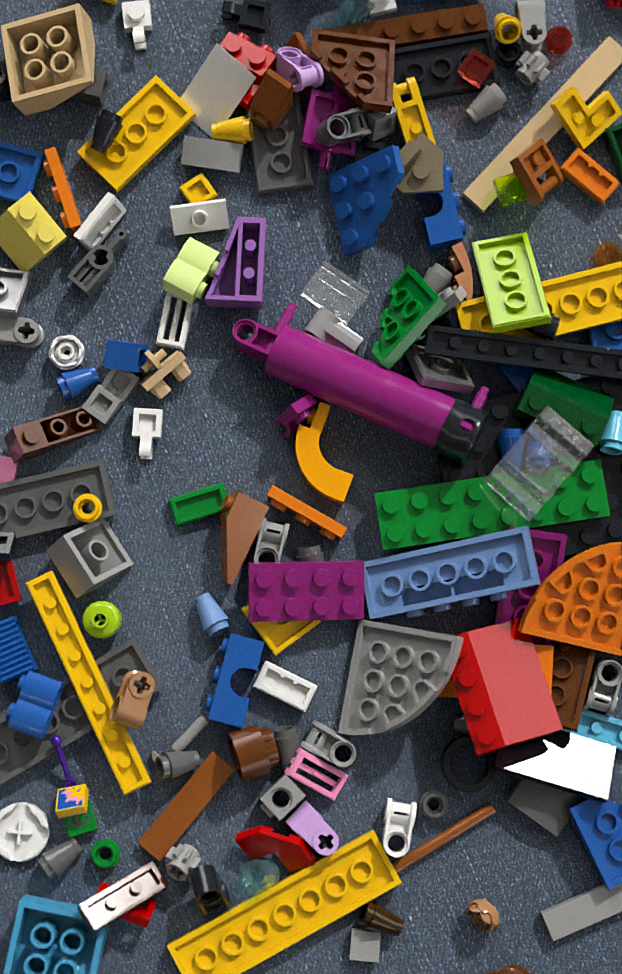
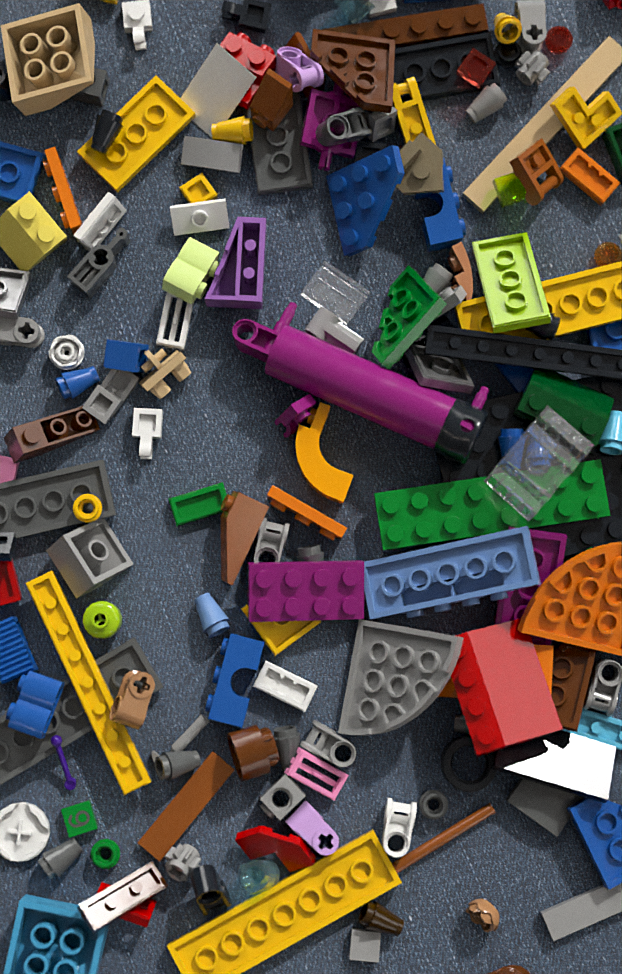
tile [55,784,89,818] -> none

